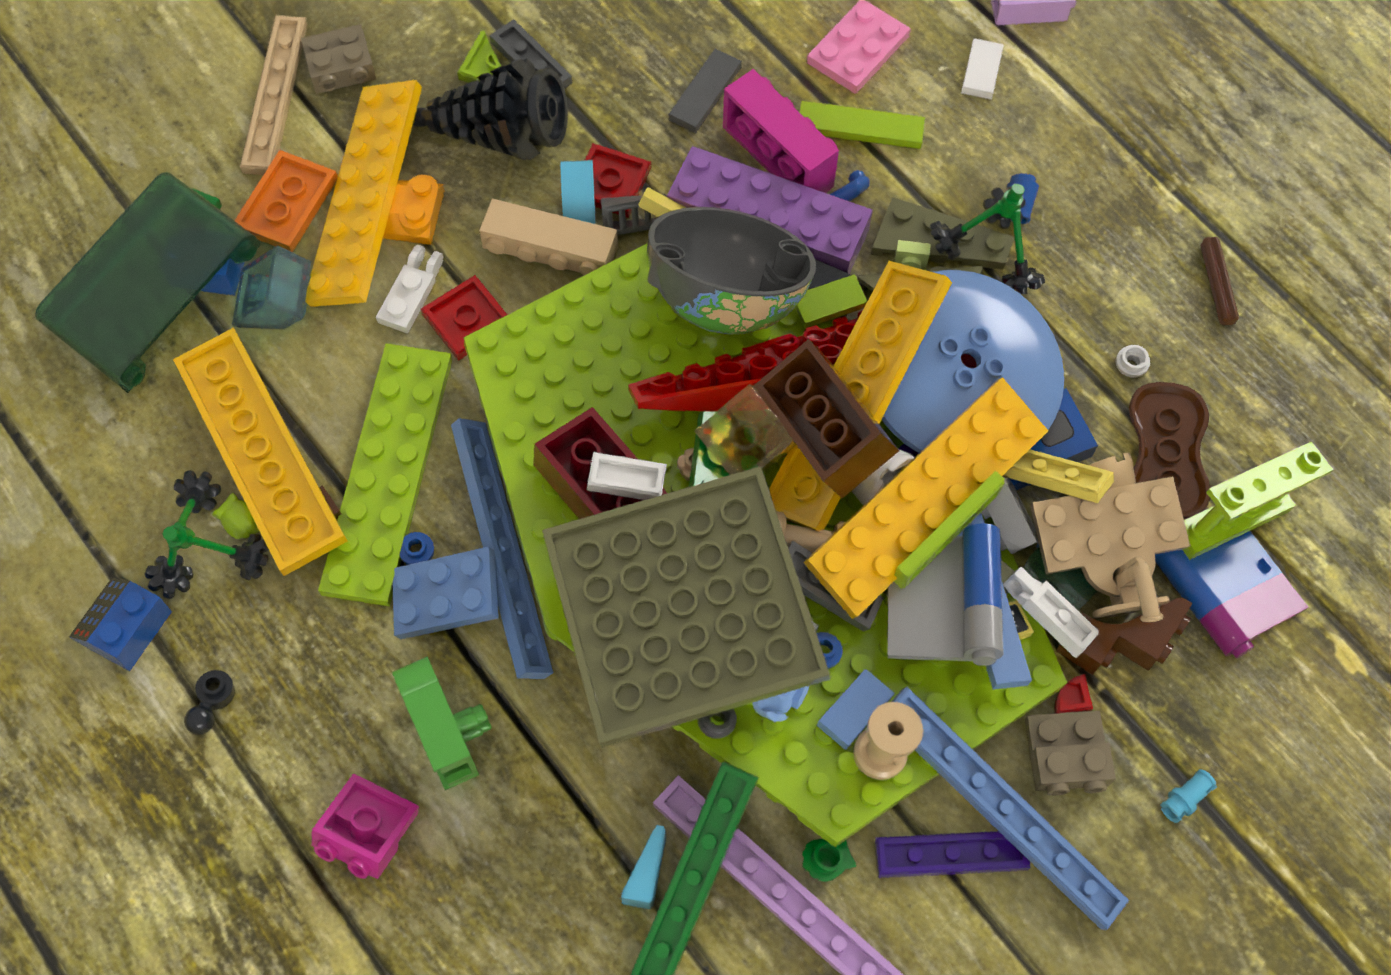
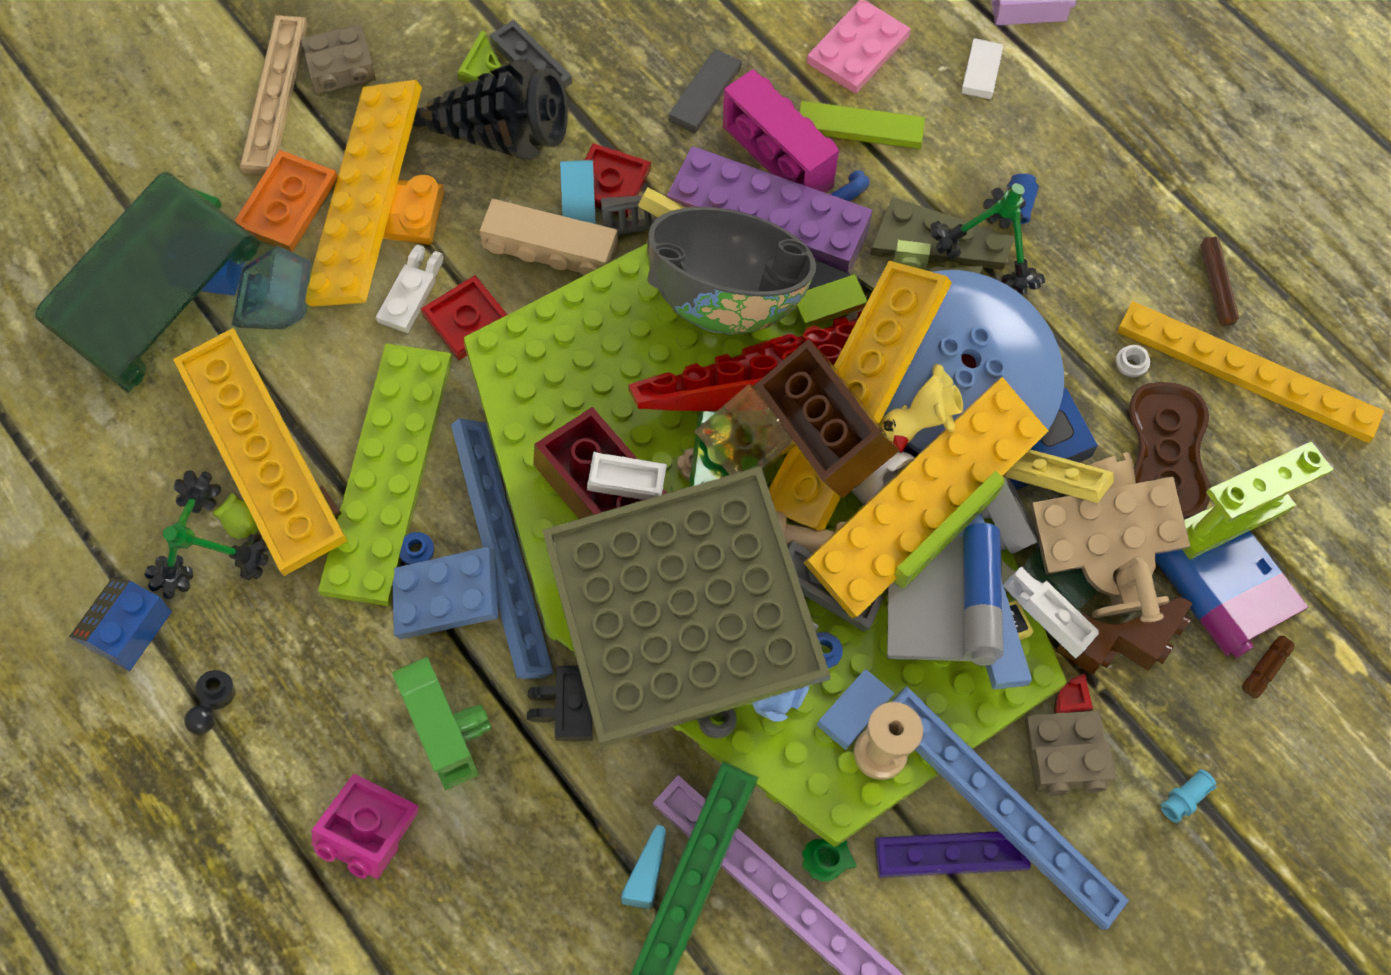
none -> black hinge [527,666,593,741]
none -> light yellow animal [879,364,963,453]
none -> yellow plate [1117,301,1384,443]
none -> reddish brown axle [1242,635,1295,698]

